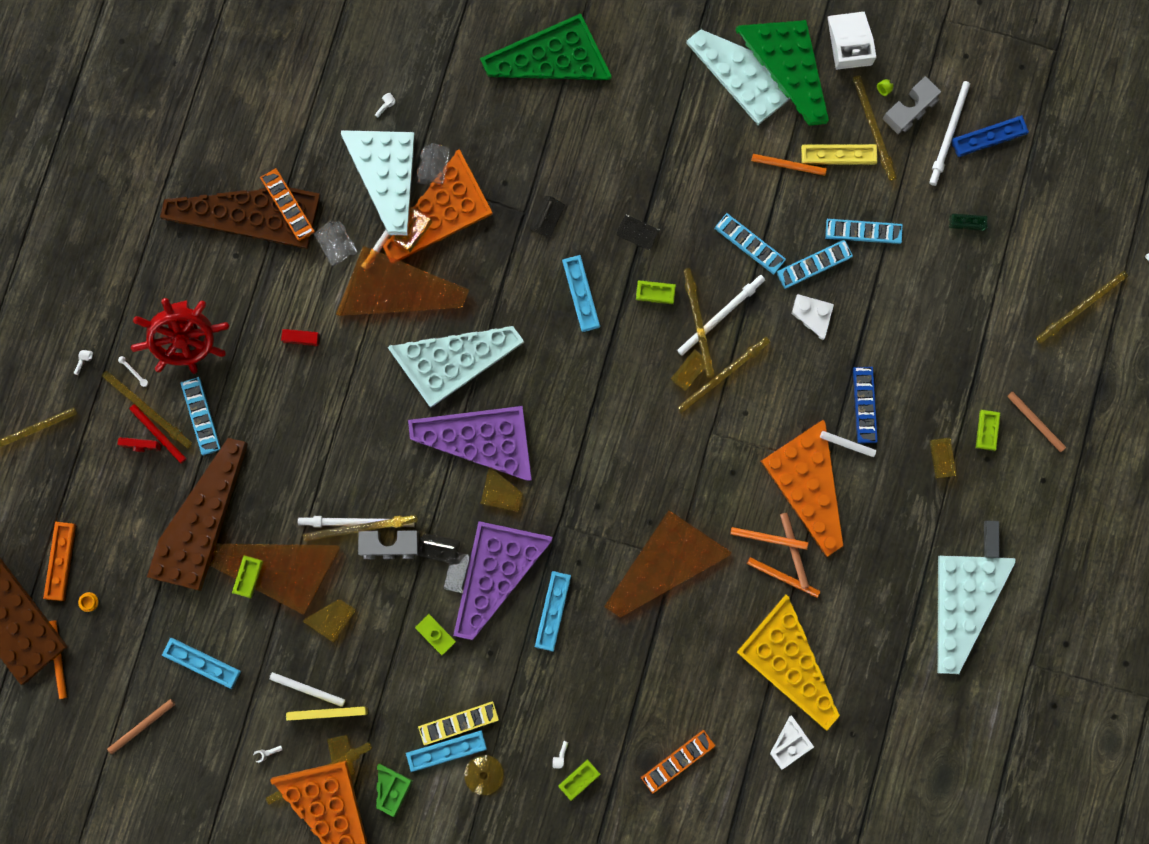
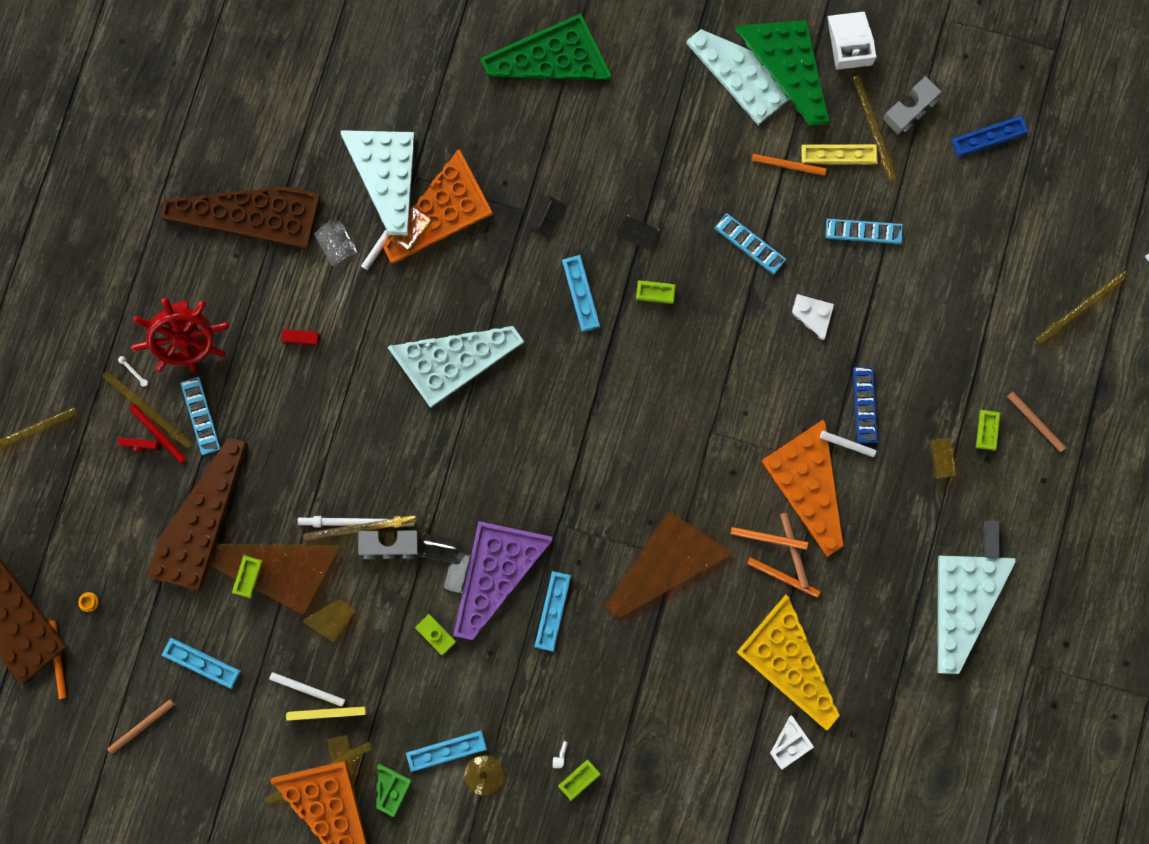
orange tile [43,522,76,601] -> none
white hand [74,350,93,375] -> none
white hand [253,746,282,763] -> none
tile [260,168,315,241] -> none
clear orange wing [336,246,469,316] -> none
white hand [375,93,395,117] -> none
medium lavender wing [408,406,532,481] -> none
clear bracket [417,143,450,185] -> none
tile [418,701,499,745] -> none
clear yellow wing [481,468,523,512] -> none
tile [641,730,715,794] -> none
clear yellow plate [670,350,710,391] -> none
white bar [677,275,765,356] -> none
clear yellow bar [677,337,770,413] -> none
clear yellow bar [683,268,714,377] -> none
tile [776,240,853,289] -> none
lime hinge [877,79,894,96] -> none
white bar [929,81,970,186] -> none
clear green piece [949,214,987,231] -> none

